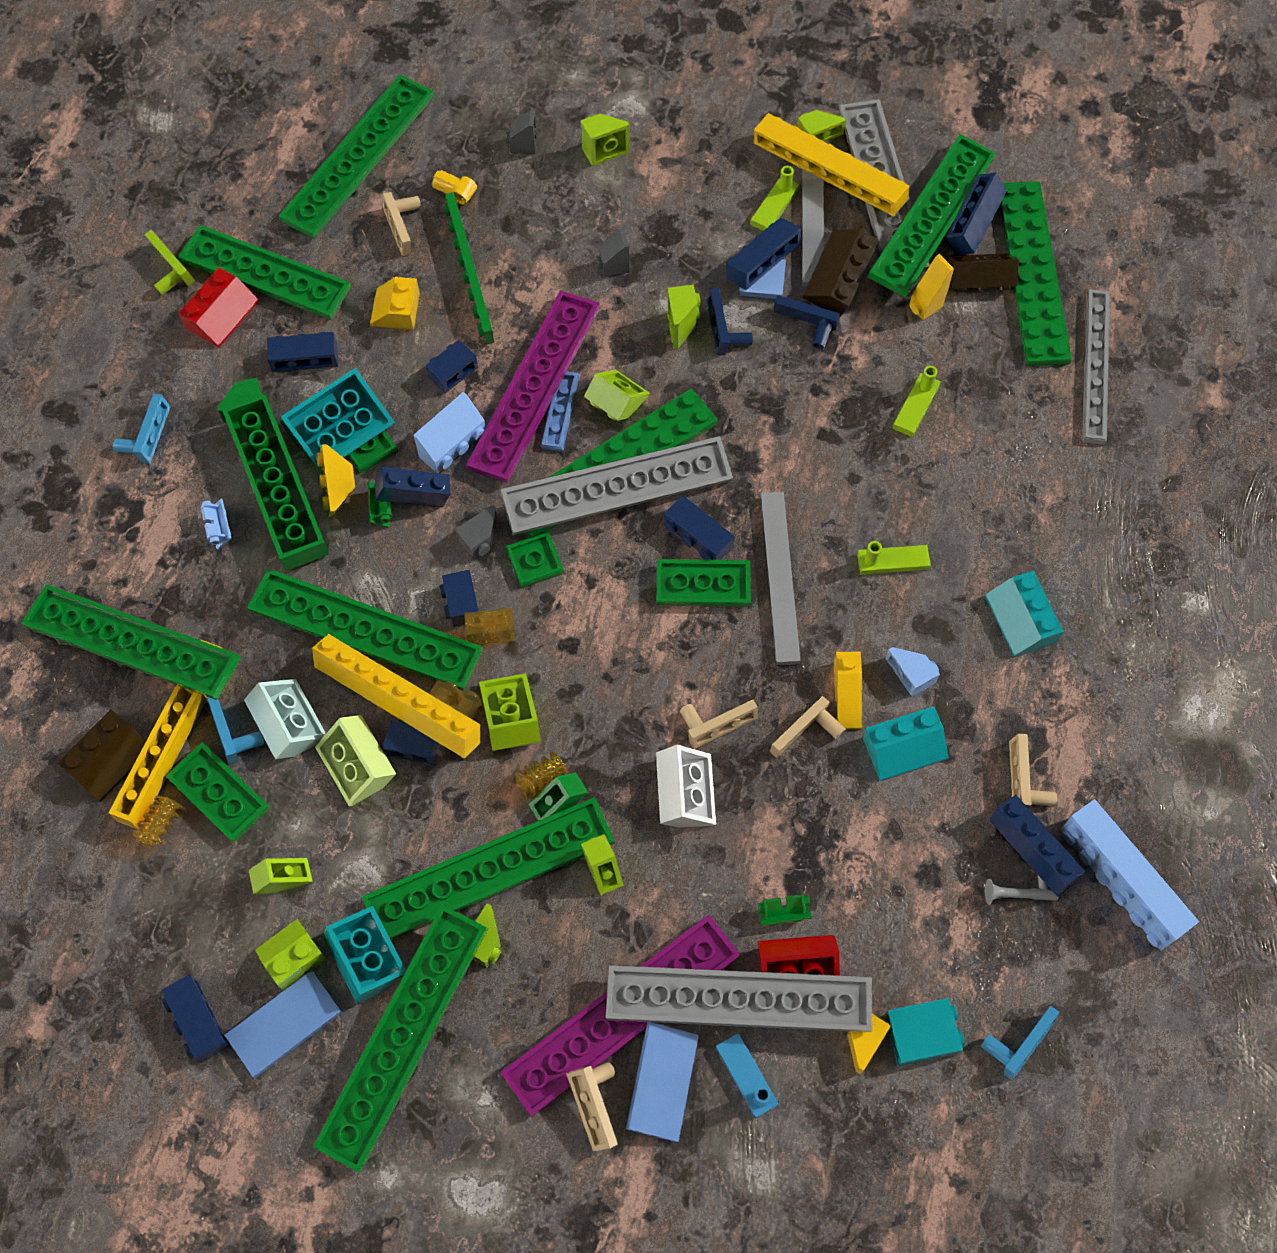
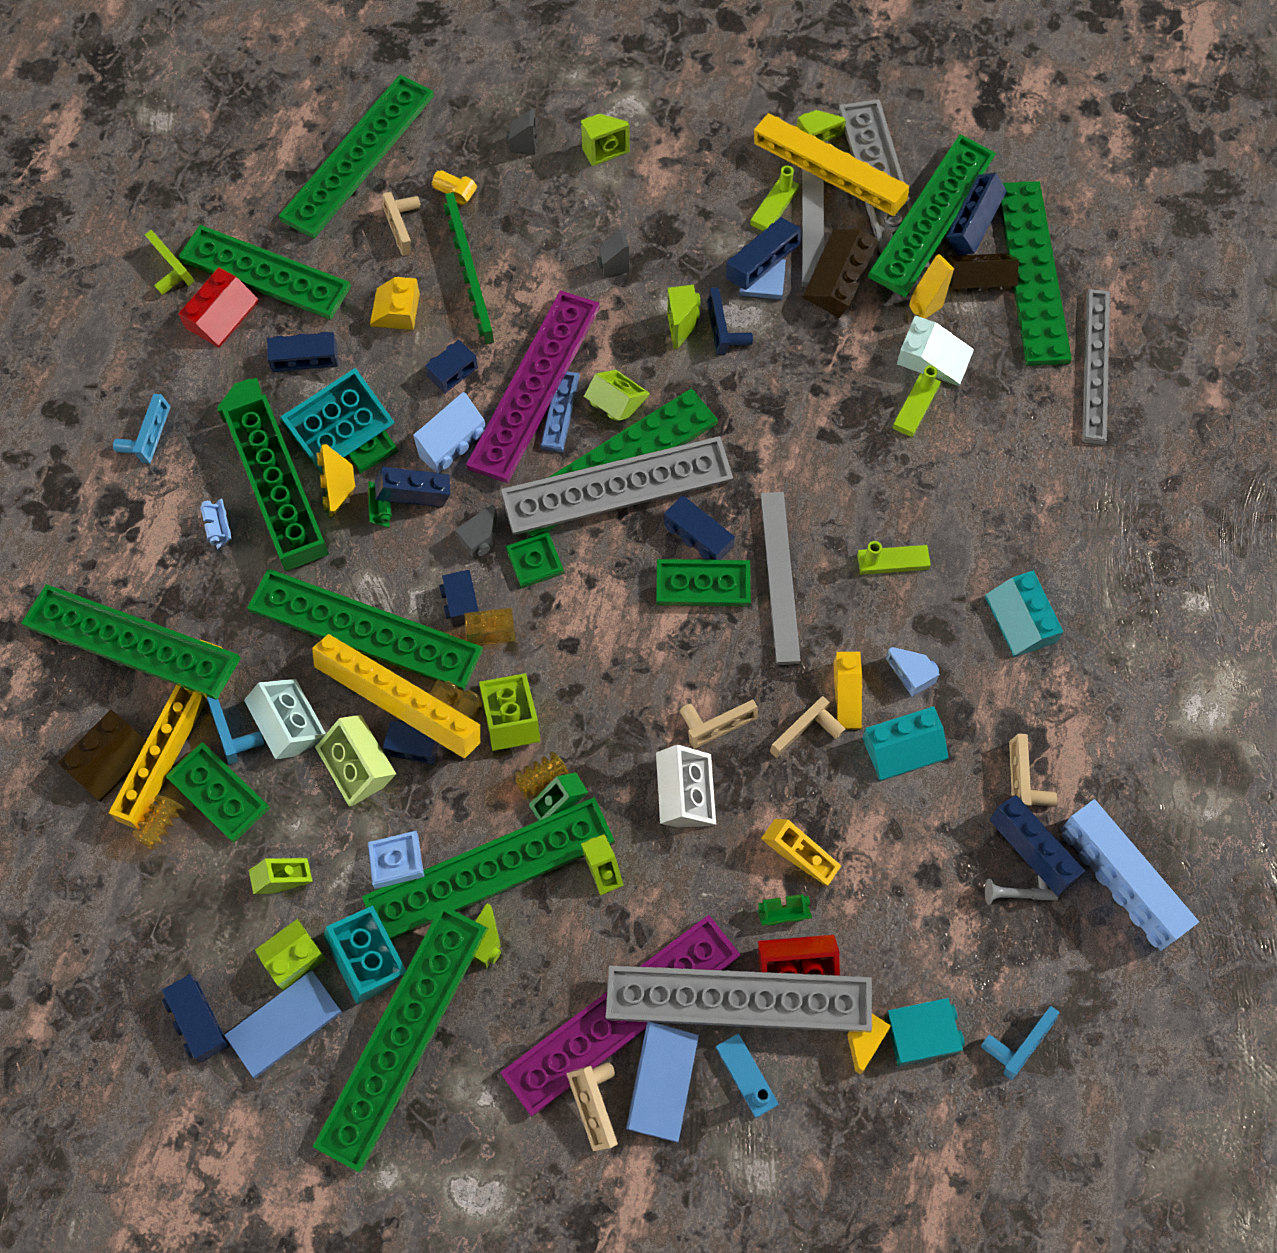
dark blue piece [774,295,840,349] -> none
none -> light blue tile [368,831,424,889]
none -> yellow slope [761,819,841,886]
none -> light aqua slope [897,316,974,386]

